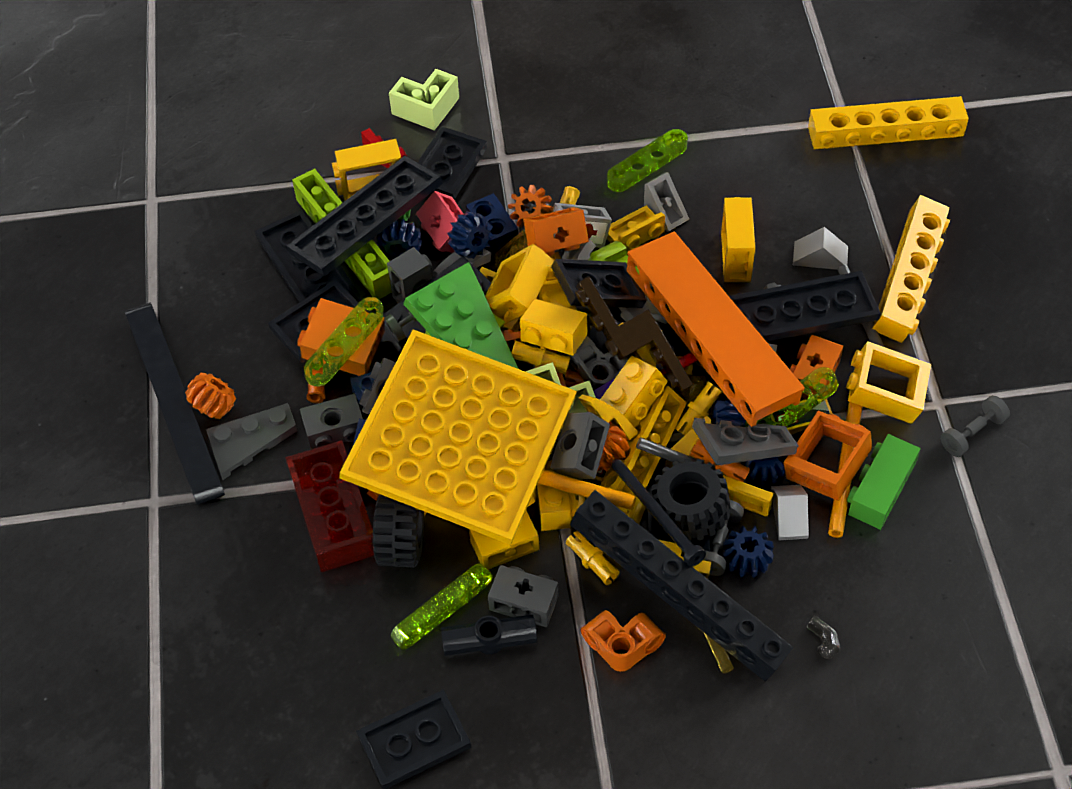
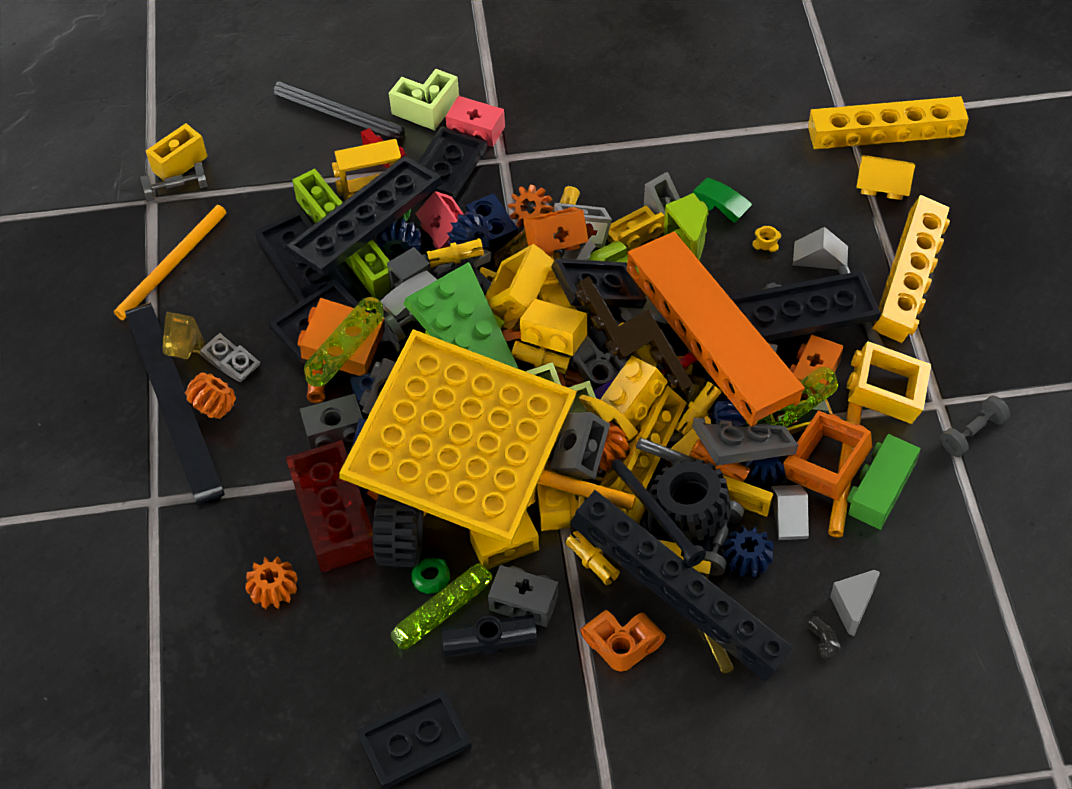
dark grey wing [206,403,297,480] -> none
clear neon green beam [607,129,688,192] -> none
yellow window [721,197,755,282] -> none
none -> light orange piece [114,205,226,320]
none -> dark grey wheel [140,162,208,202]
none -> yellow brick [146,123,208,181]
none -> clear yellow slope [163,312,206,359]
none -> light grey slope [200,333,260,382]
none -> orange gear [245,556,298,609]
none -> black axle [273,81,405,140]
none -> light grey slope [380,270,437,320]
none -> green piece [412,557,450,594]
none -> yellow pin [427,238,484,268]
none -> coral brick [446,96,505,147]
none -> lime slope [664,193,709,260]
none -> green slope [691,178,752,223]
none -> yellow plate [752,226,781,252]
none -> light grey slope [830,570,880,636]
none -> yellow slope [856,155,915,200]

